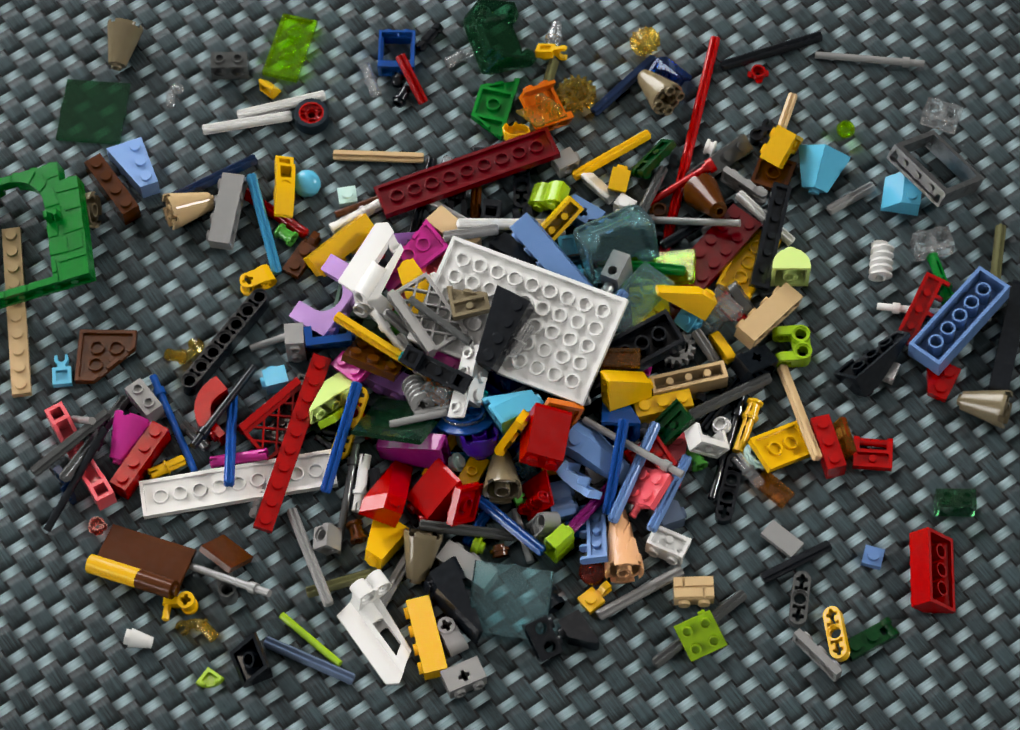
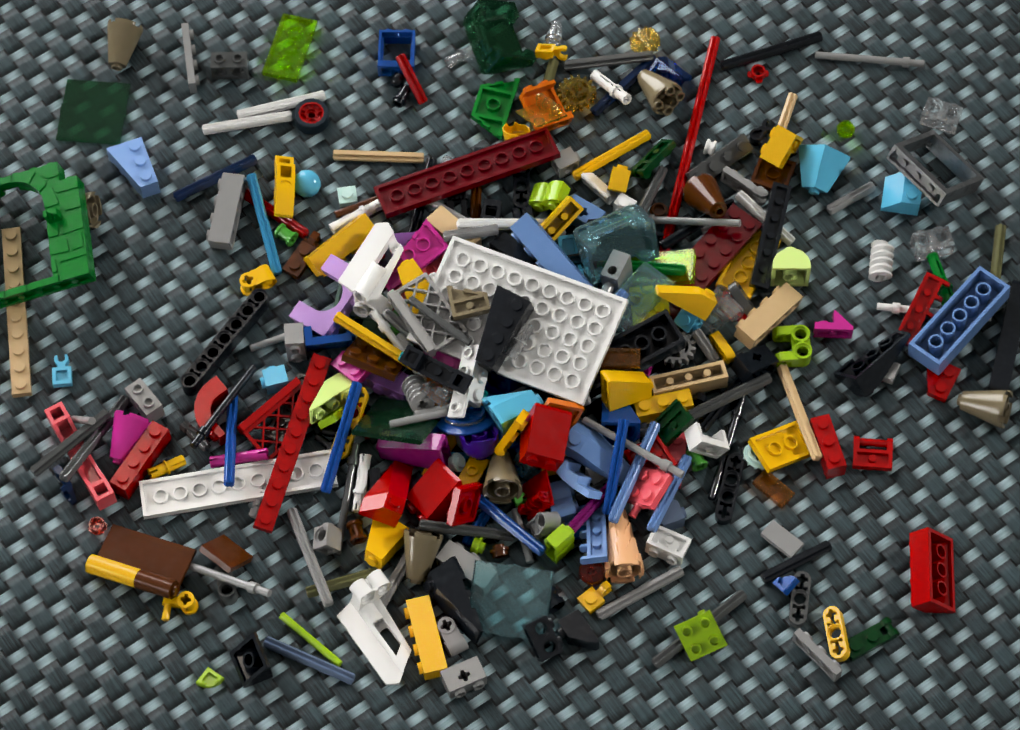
black bar [43,426,109,532] -> none
reddish brown plate [74,329,138,384] -> none
reddish brown brick [84,153,141,225] -> none
white cone [123,628,154,649] -> none
blue bar [149,374,199,472] -> none
tan cone [162,192,214,230] -> none
clear yellow piece [164,338,205,364] -> none
clear arm [166,83,184,109] -> none
clear yellow piece [175,618,219,643] -> none
yellow slope [258,78,281,100] -> none
clear pin [360,62,381,98] -> none
black axle [415,23,444,52] -> none
red piece [637,157,718,208] -> none
tan brick [673,576,715,608] -> none
white plate [712,416,731,434] -> none
yellow pin [732,397,764,455] -> none
clear axle [732,452,765,488] -> none
clear orange tile [833,417,857,460] -> none
medium blue plate [861,545,885,570] -> none
clear green brick [933,489,977,517] -> none
none -> light grey plate [181,23,200,94]
none -> dark grey axle [564,50,654,71]
none -> white pin [590,70,632,105]
none -> blue tile [772,575,800,596]
none -> dark pink slope [813,310,853,339]

